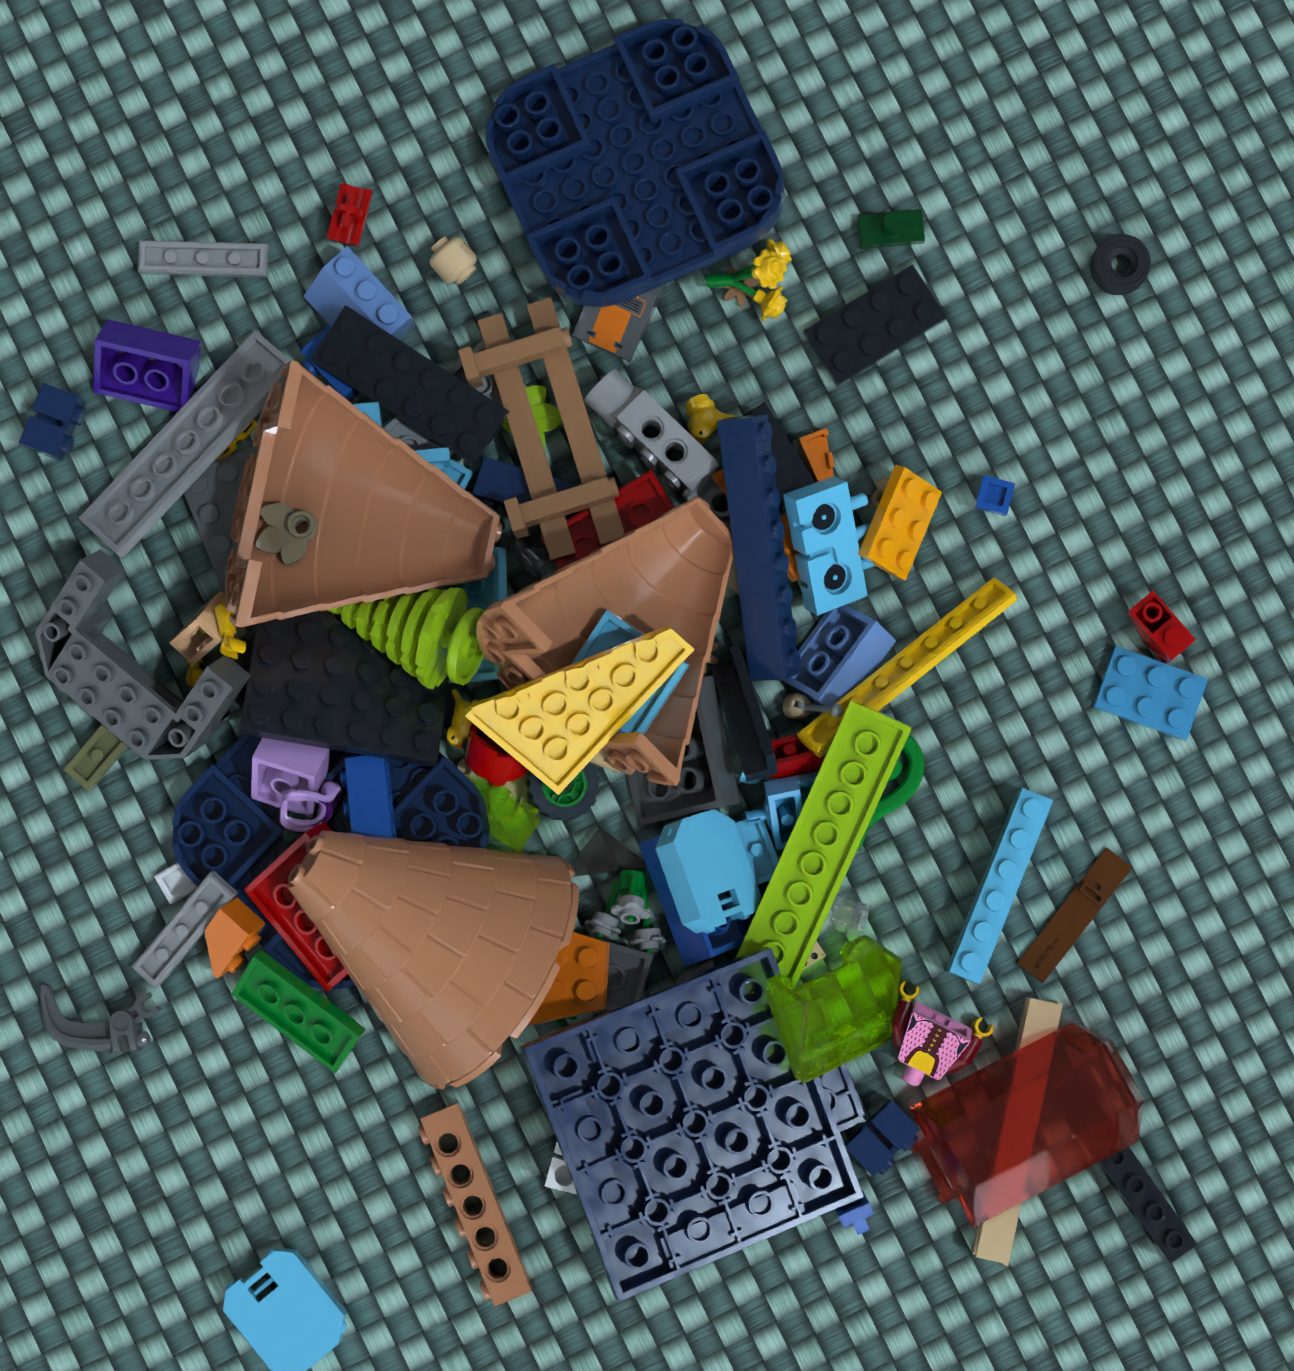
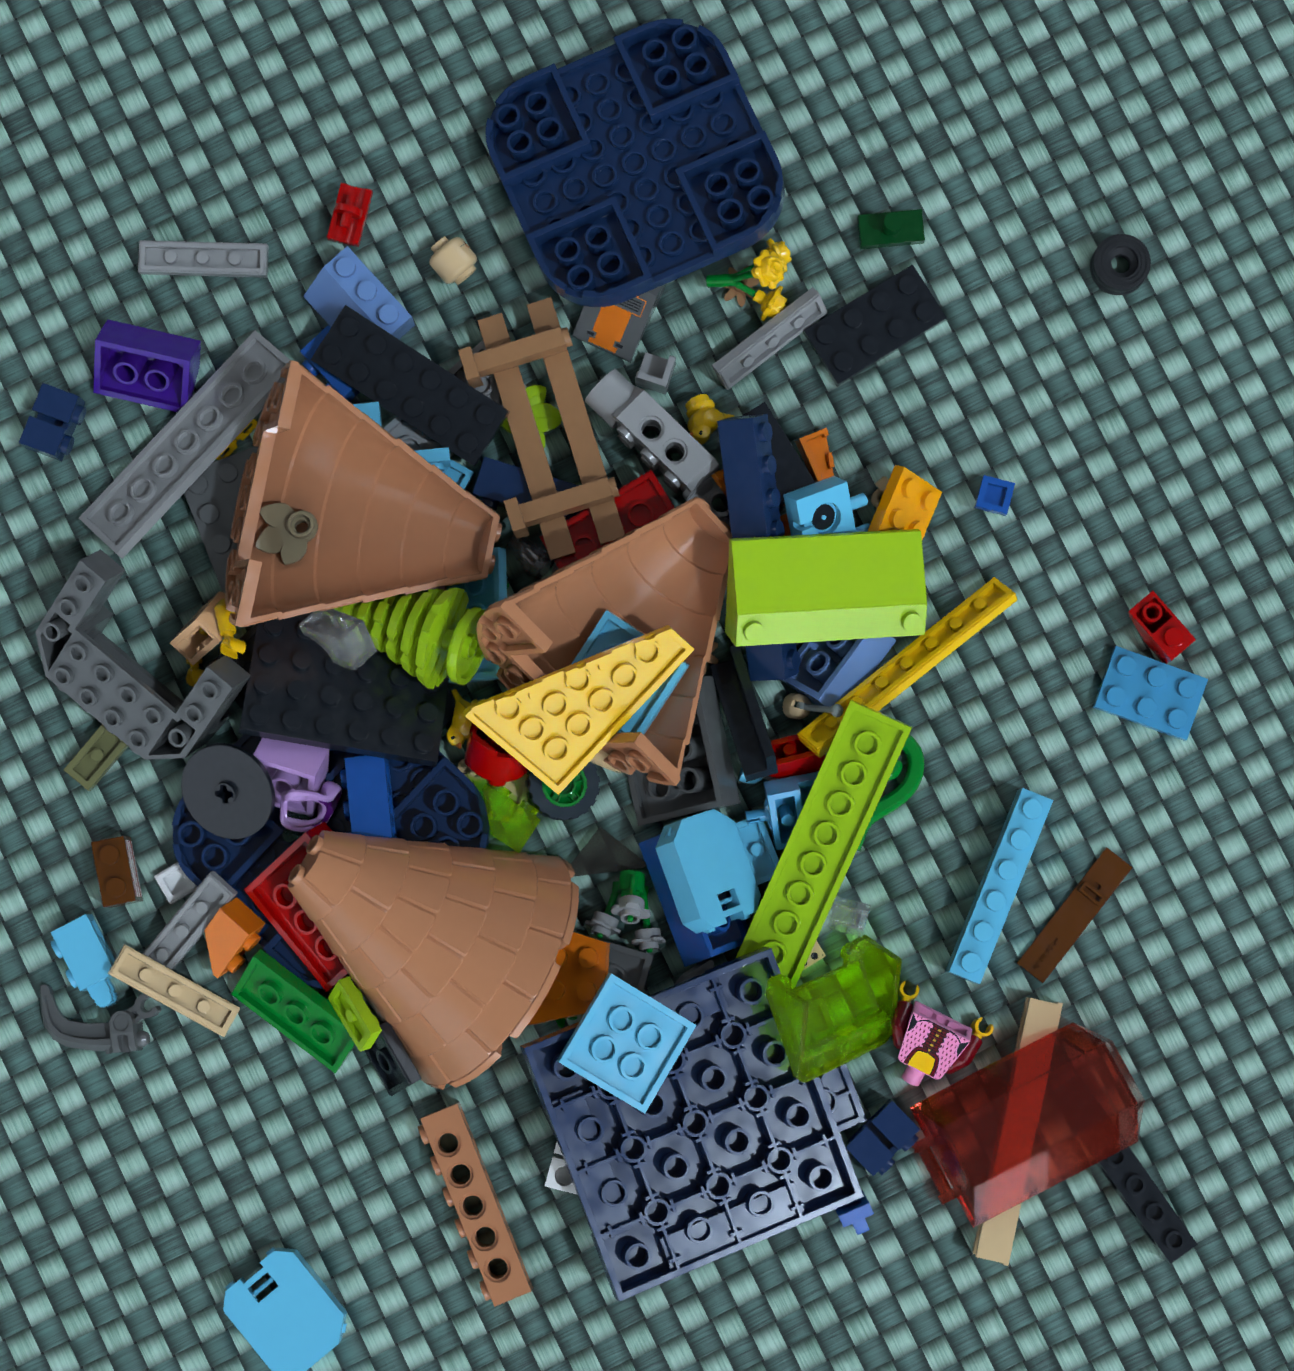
none -> medium azure hinge [50,914,118,1008]
none -> reddish brown brick [91,836,143,908]
none -> tan tile [107,944,240,1037]
none -> black piece [181,743,275,839]
none -> clear arch [299,609,377,671]
none -> lime plate [328,976,382,1052]
none -> black tile [364,1021,421,1096]
none -> medium azure plate [557,973,697,1114]
none -> light grey panel [635,352,676,395]
none -> light grey tile [711,287,827,390]
none -> lime slope [725,529,927,647]

